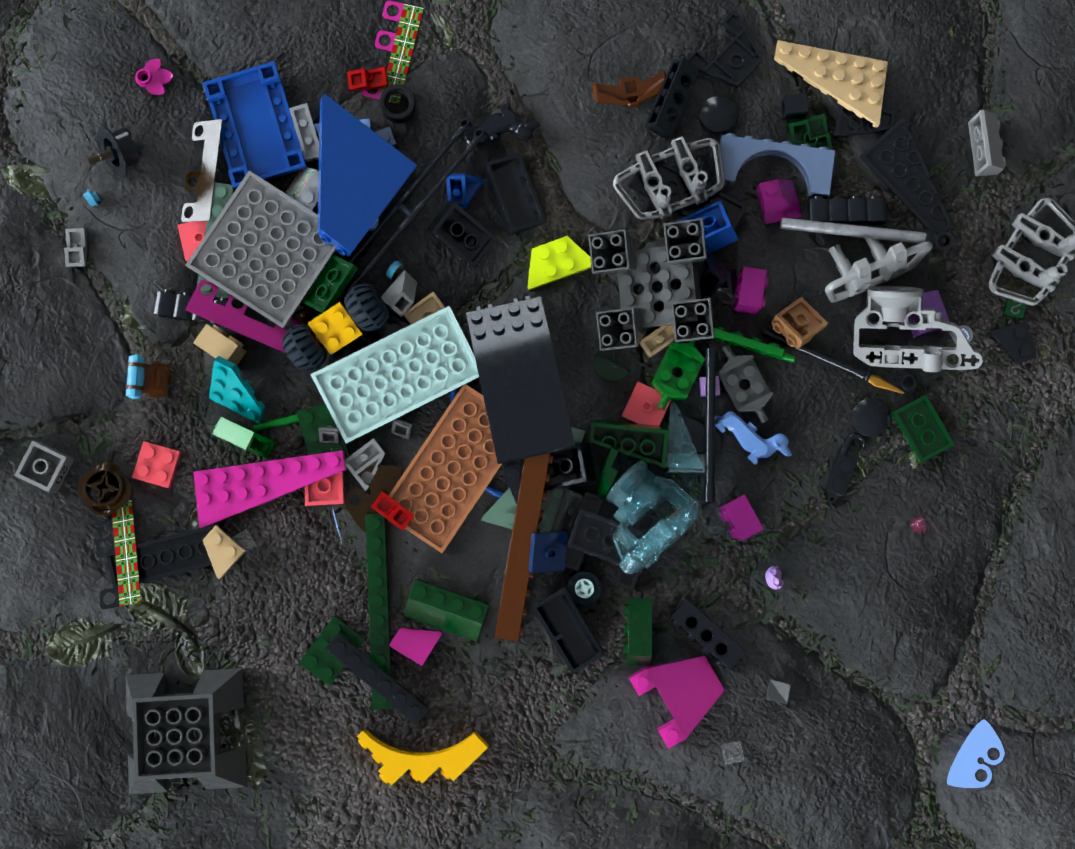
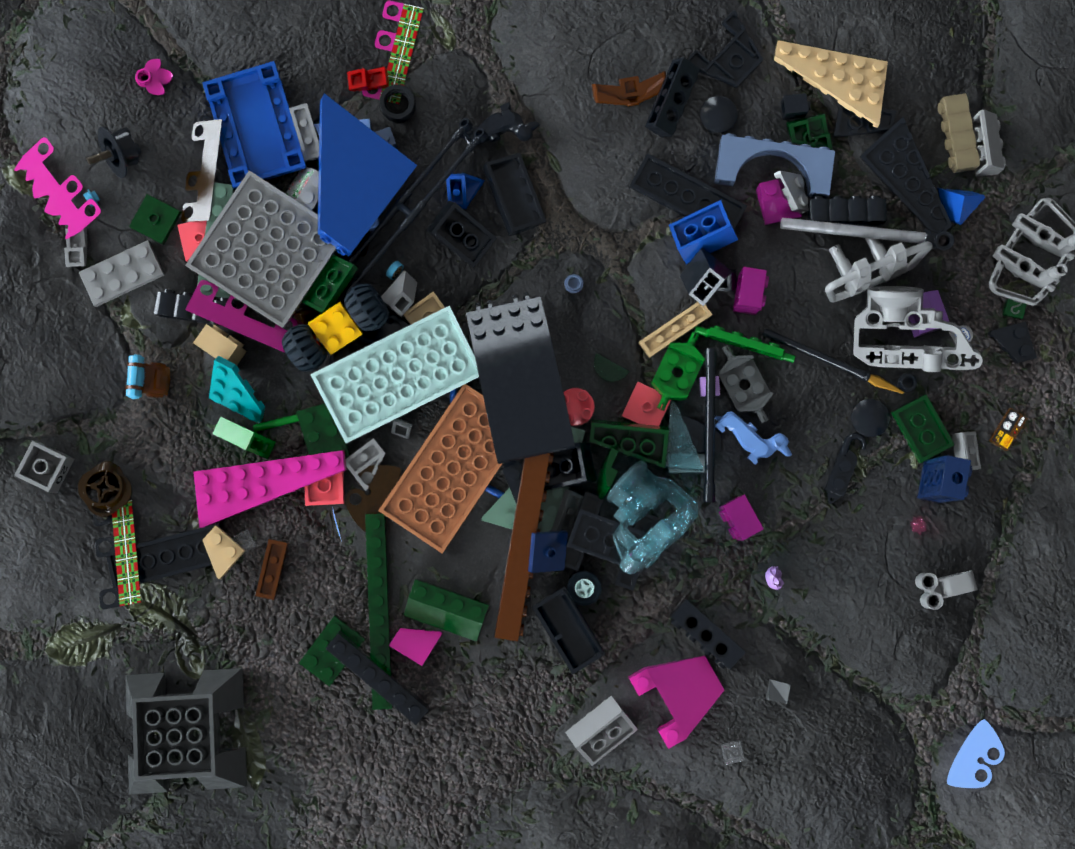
coral plate [132,441,182,489] -> none
dark grey slope [318,426,339,443] -> none
yellow arch [357,728,489,786] -> none
red slope [371,491,414,531] -> none
neon yellow wing [528,236,592,291] -> none
dark grey slope [588,218,715,351] -> none
light grey piece [613,136,725,220] -> none
dark green wedge [623,598,652,666] -> none
medium nougat plate [772,297,828,350] -> none
none -> dark pink piece [14,137,101,239]
none -> light grey plate [79,240,165,307]
none -> dark green plate [129,194,182,245]
none -> reddish brown plate [255,539,289,600]
none -> coral dish [563,388,595,426]
none -> sand blue plate [564,274,583,293]
none -> light grey slope [565,696,638,766]
none -> light grey wing [774,171,809,213]
none -> light grey piece [915,570,978,610]
none -> dark blue brick [917,455,972,503]
none -> blue slope [937,188,986,225]
none -> dark tan brick [938,93,980,173]
none -> light grey slope [952,431,981,470]
none -> tile [989,408,1027,451]

